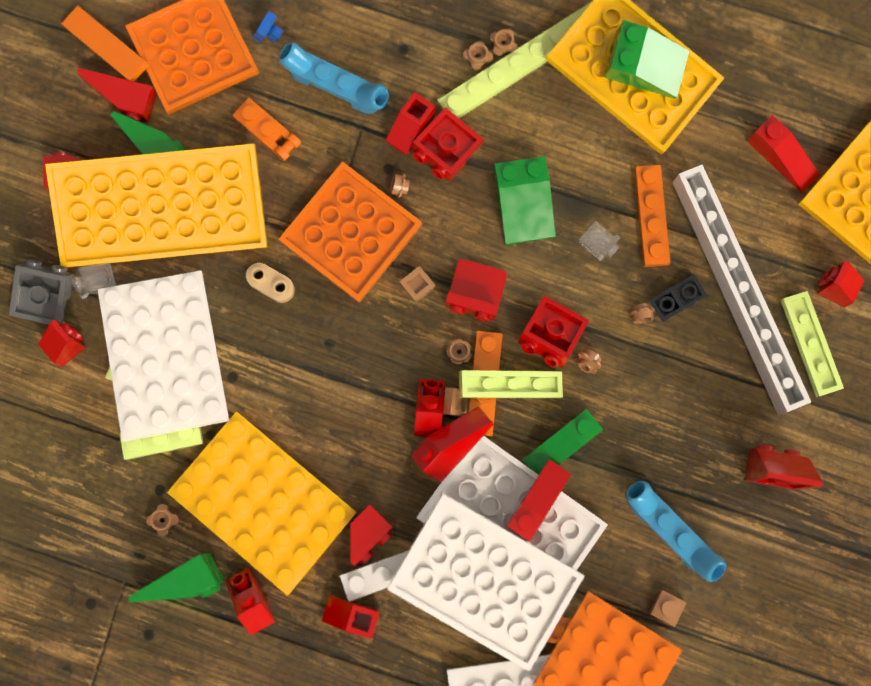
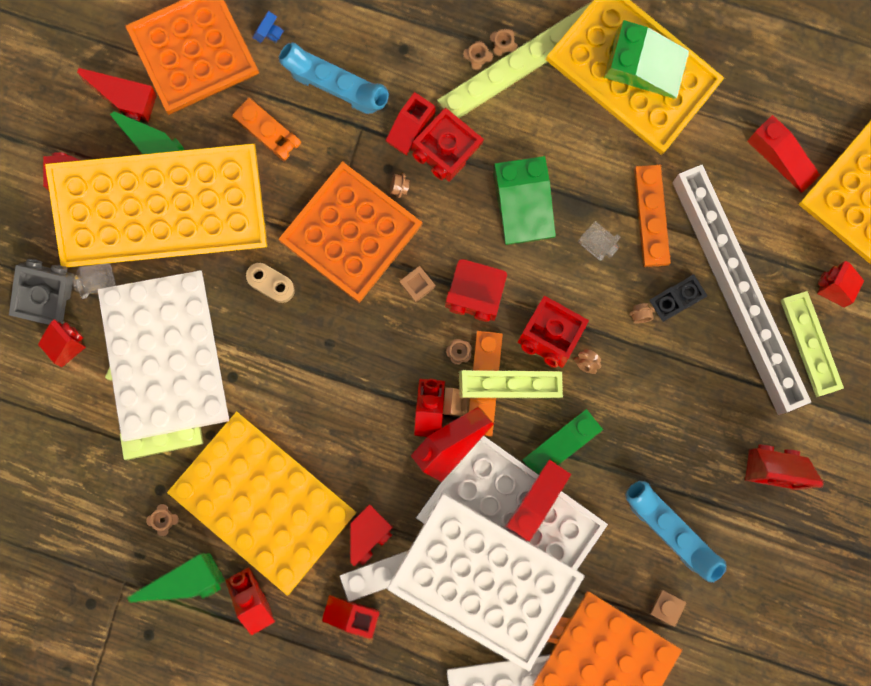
orange tile [61,5,149,82] -> none

